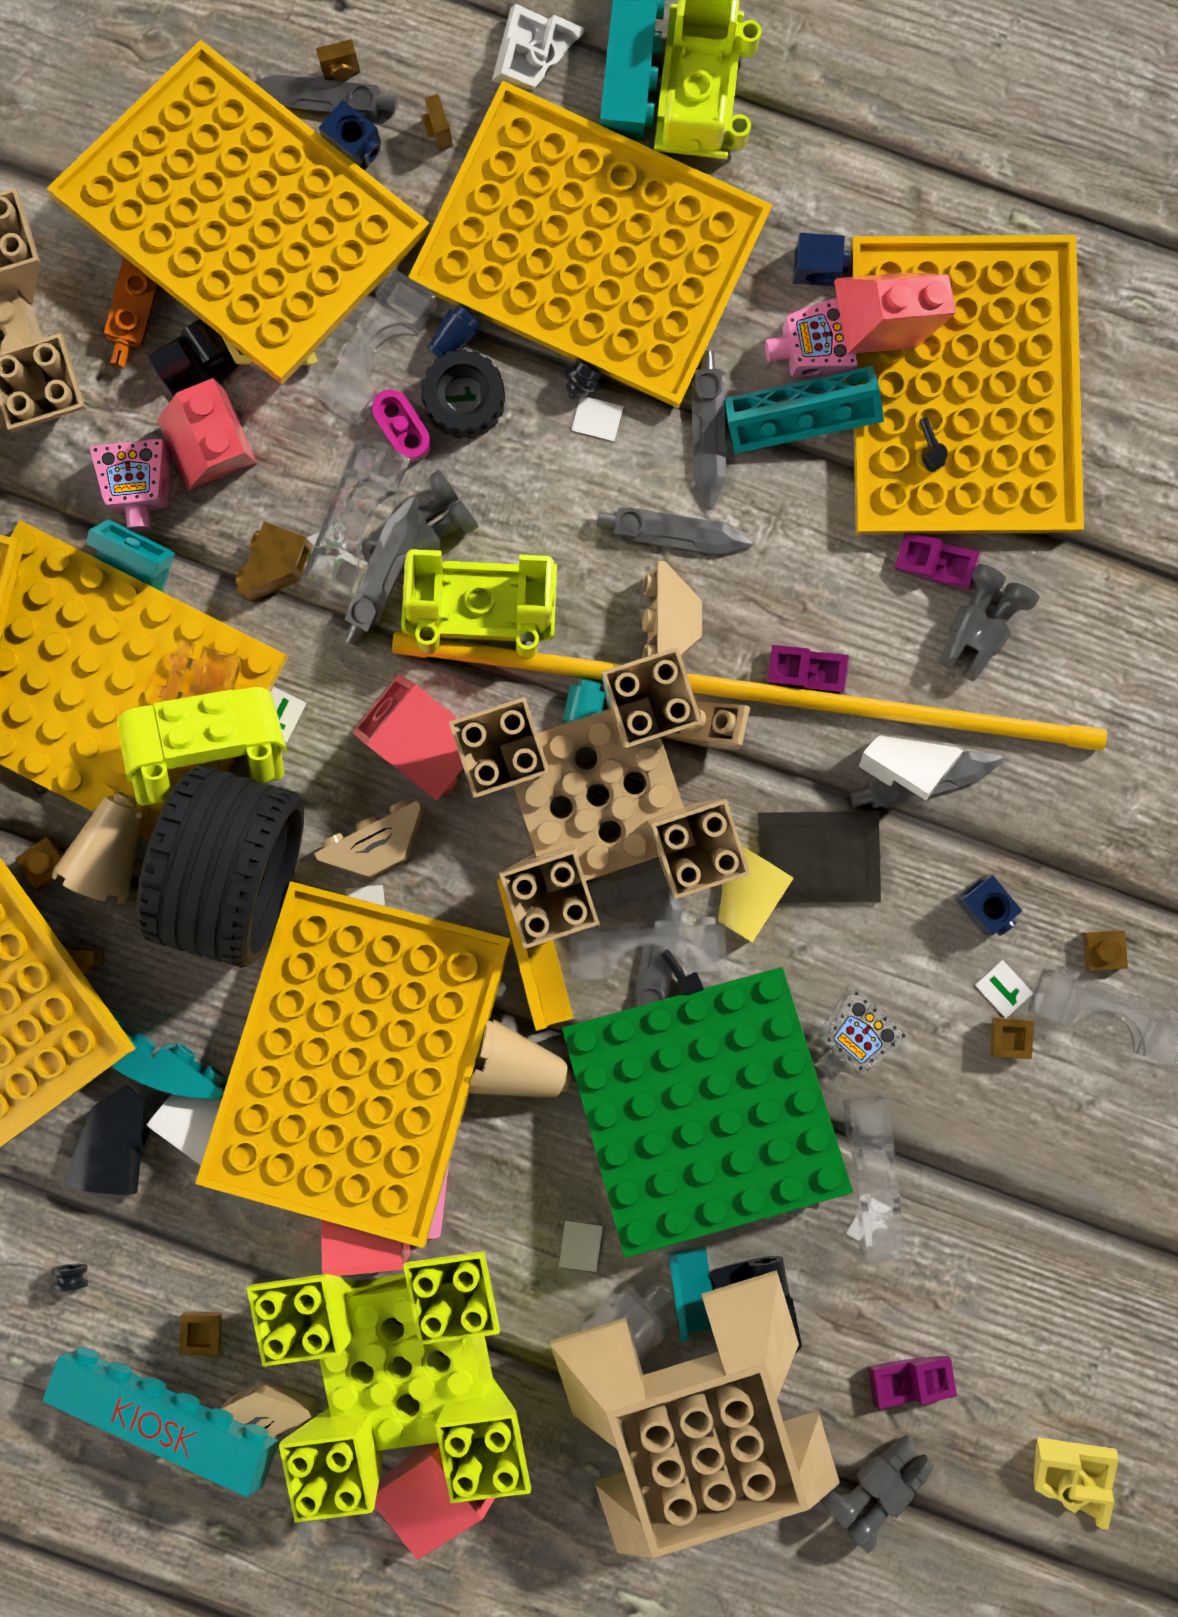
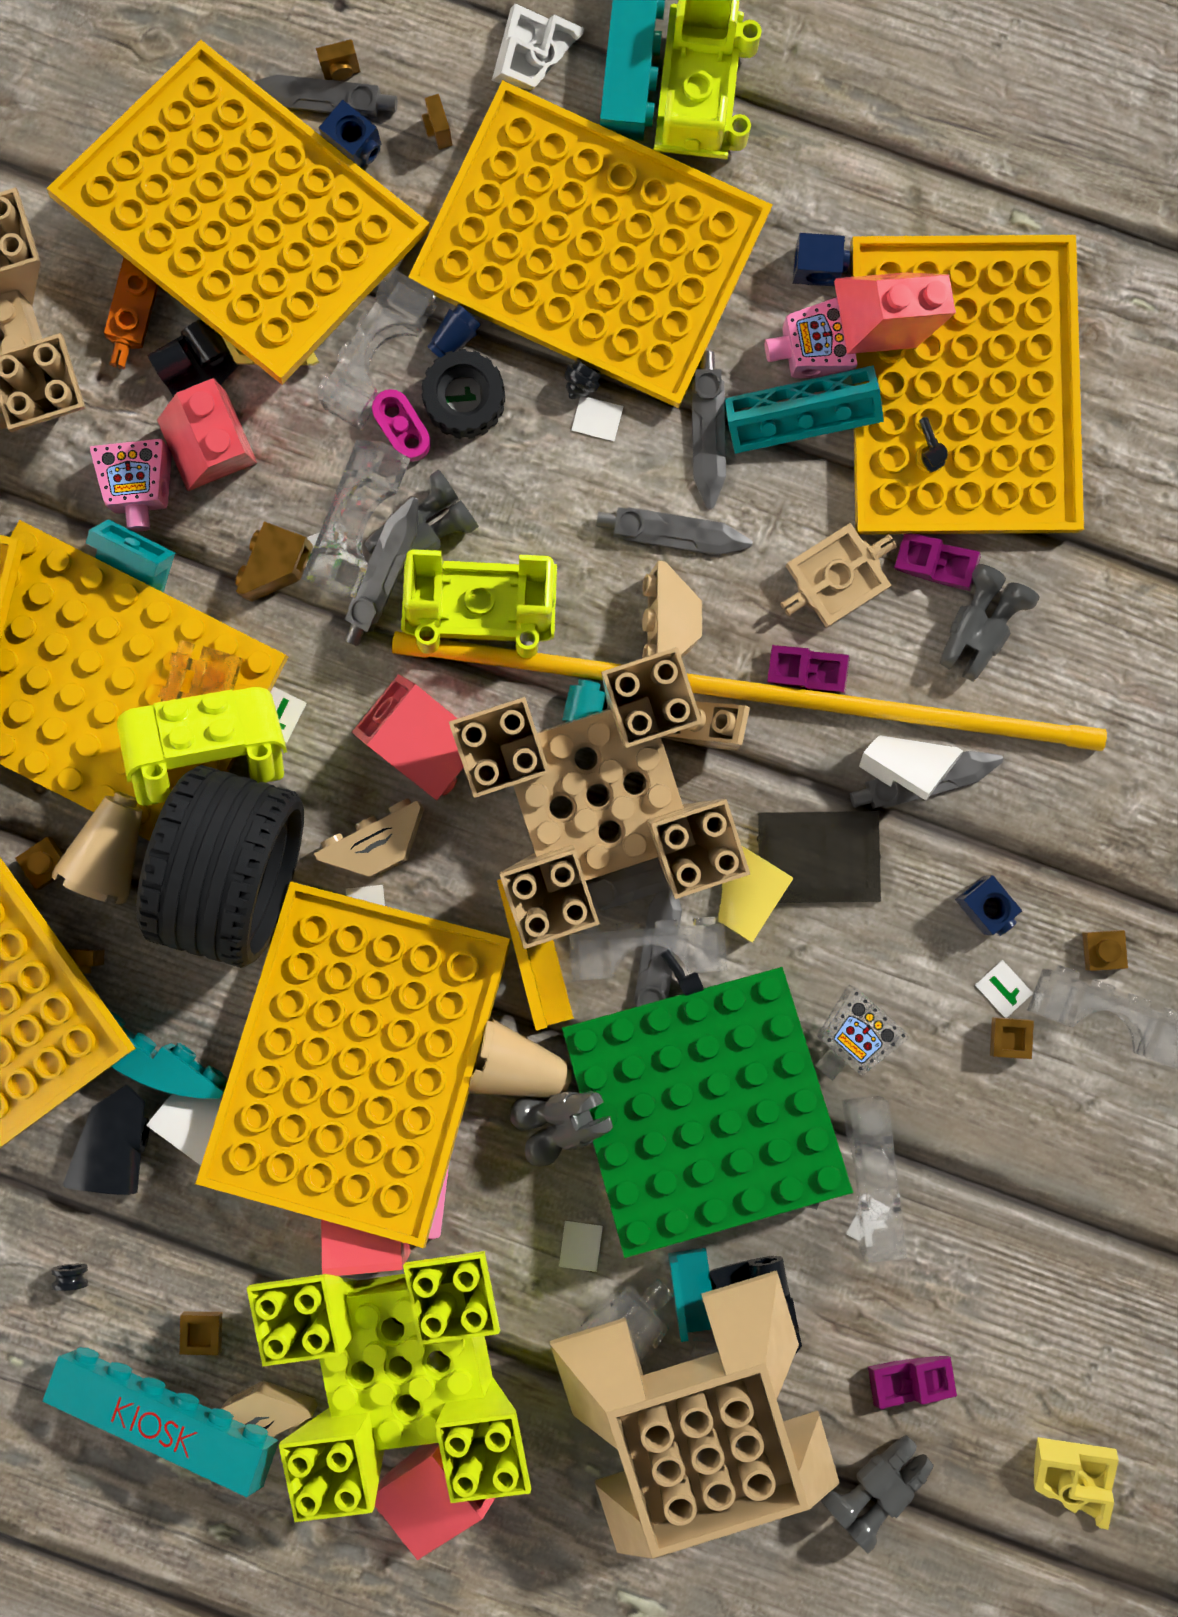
none -> dark grey piece [510,1091,613,1167]
none -> tan plate [780,523,897,628]

